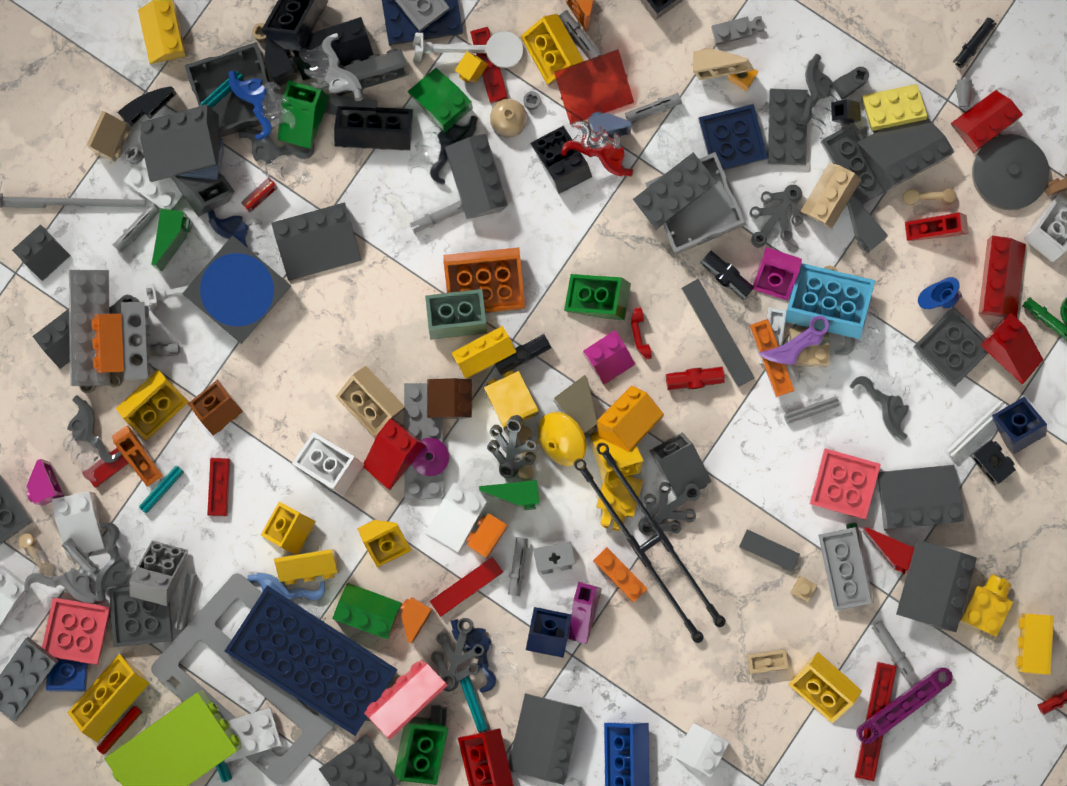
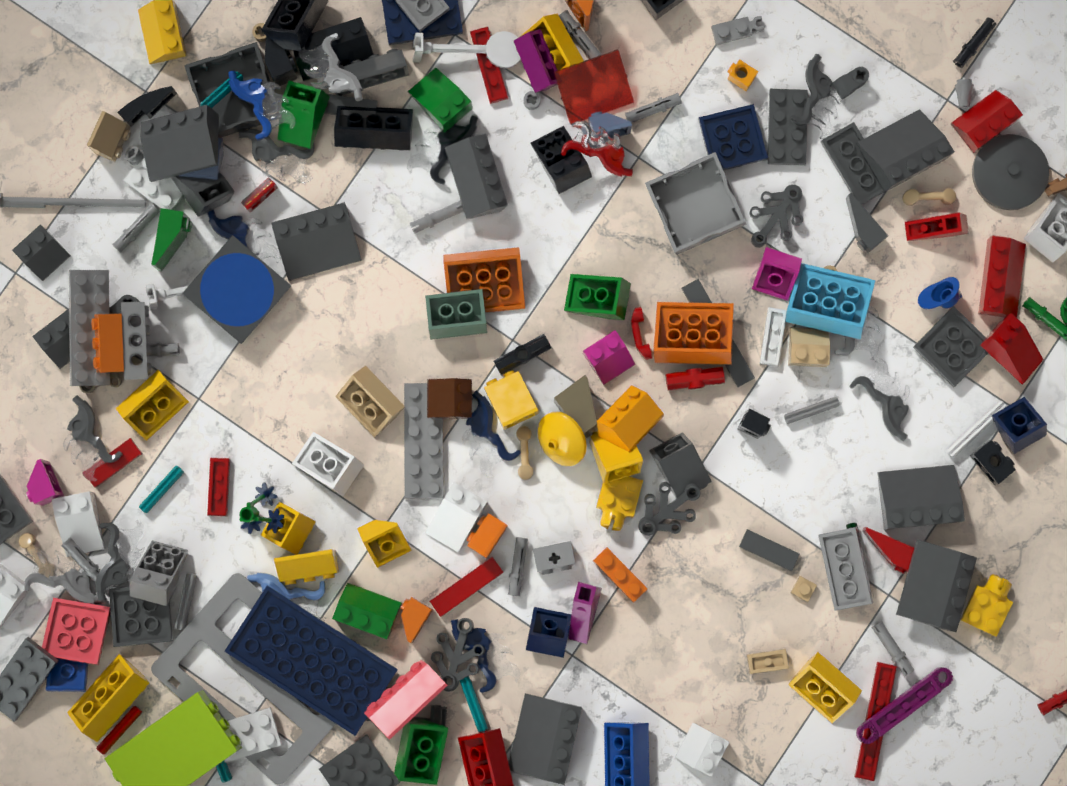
orange slope [112,425,163,487] -> none
dark orange slope [188,379,243,436] -> none
red slope [363,418,425,490] -> none
magenta dish [412,438,449,476] -> none
yellow slope [451,326,516,379] -> none
yellow brick [455,51,488,83] -> none
green slope [479,480,539,510] -> none
dark grey plant [487,415,539,478] -> none
tan cylinder [490,99,527,138] -> none
black bar [574,443,726,643] -> none
dark grey plate [633,152,717,230] -> none
tan slope [693,48,753,80] -> none
black piece [700,250,755,300] -> none
orange plate [749,319,795,397] -> none
medium lavender piece [759,316,830,365] -> none
tan slope [800,163,861,229] -> none
coral plate [809,448,881,520] -> none
black brick [831,99,861,124] -> none
light yellow plate [861,84,927,131] -> none
yellow slope [1015,613,1054,675] -> none
none -> dark blue plant [239,482,284,534]
none -> piece [462,390,521,478]
none -> magenta brick [514,29,562,93]
none -> orange slope [653,302,734,365]
none -> black brick [737,408,771,439]

